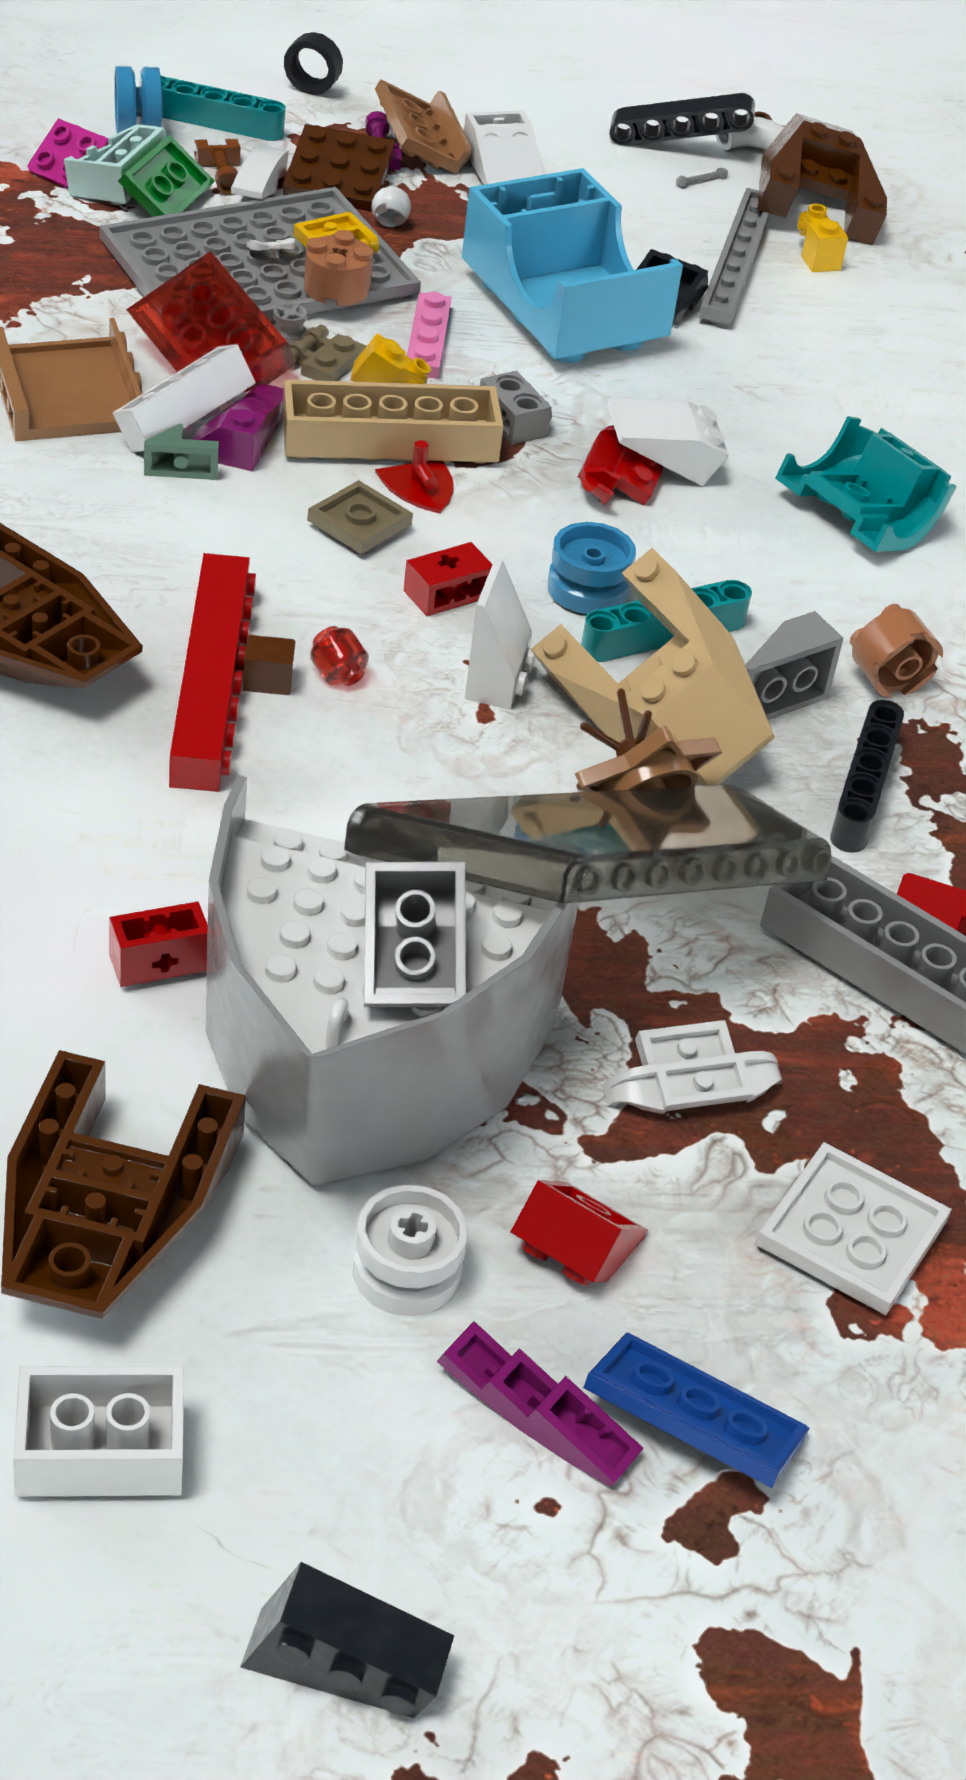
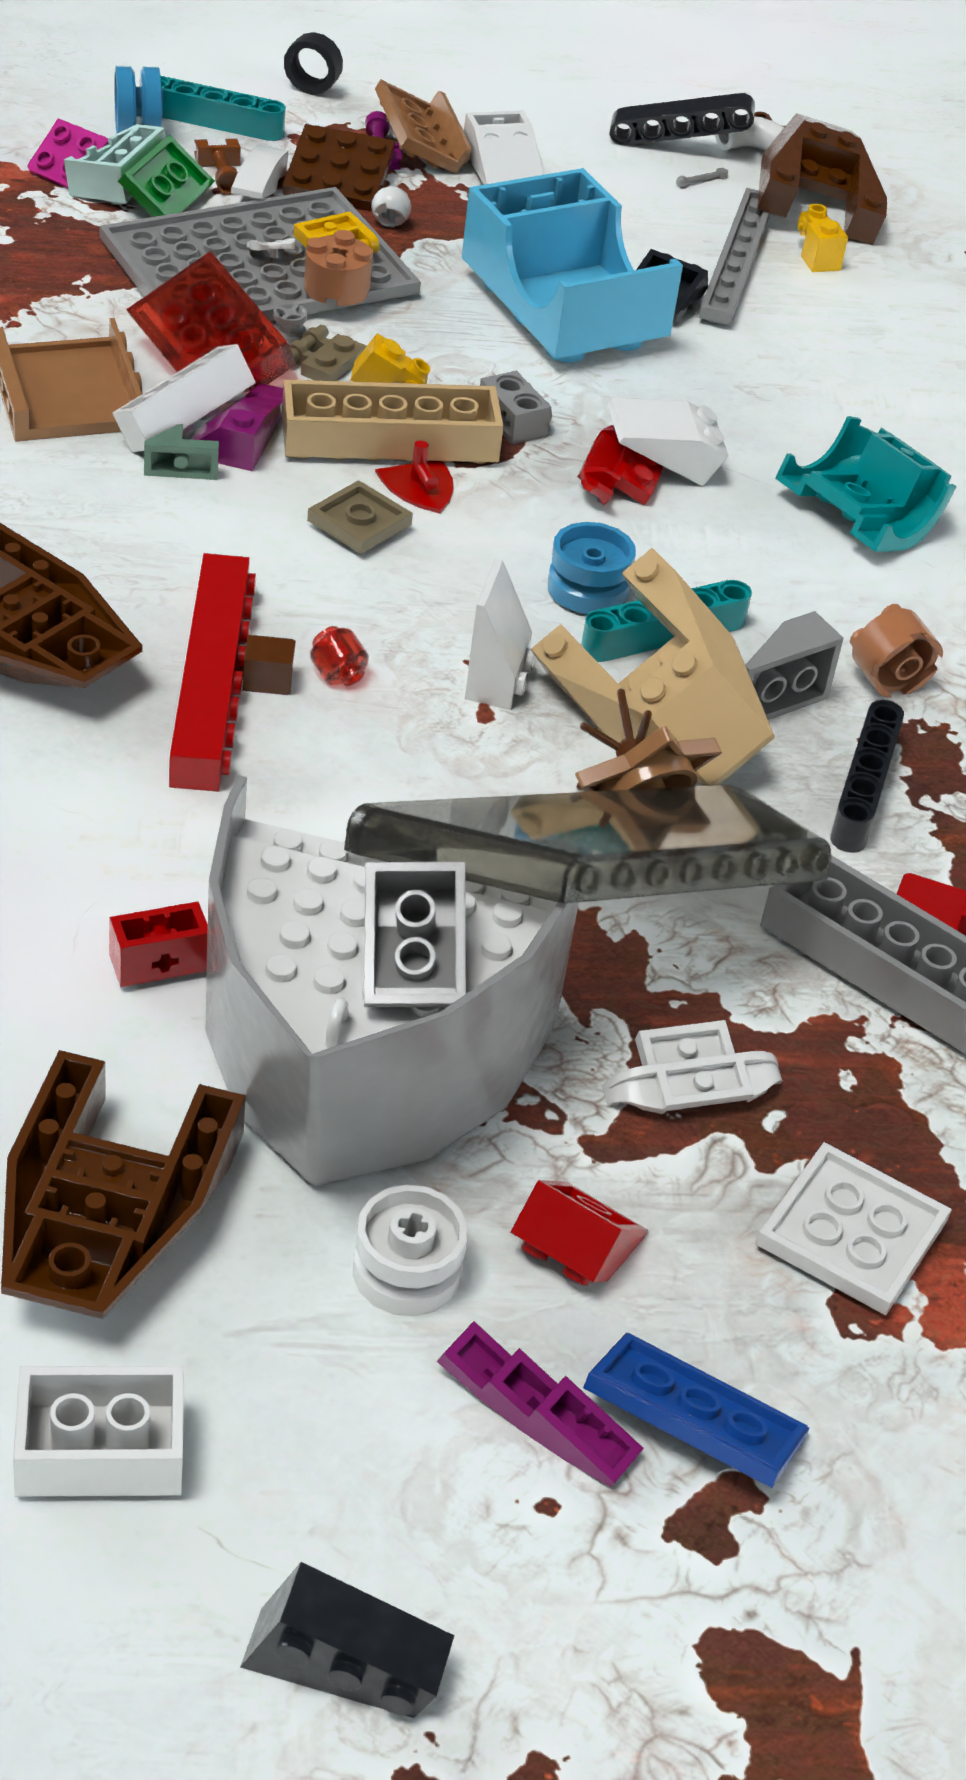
red brick [403,542,493,617] -> none
bright pink plate [407,292,452,379] -> none

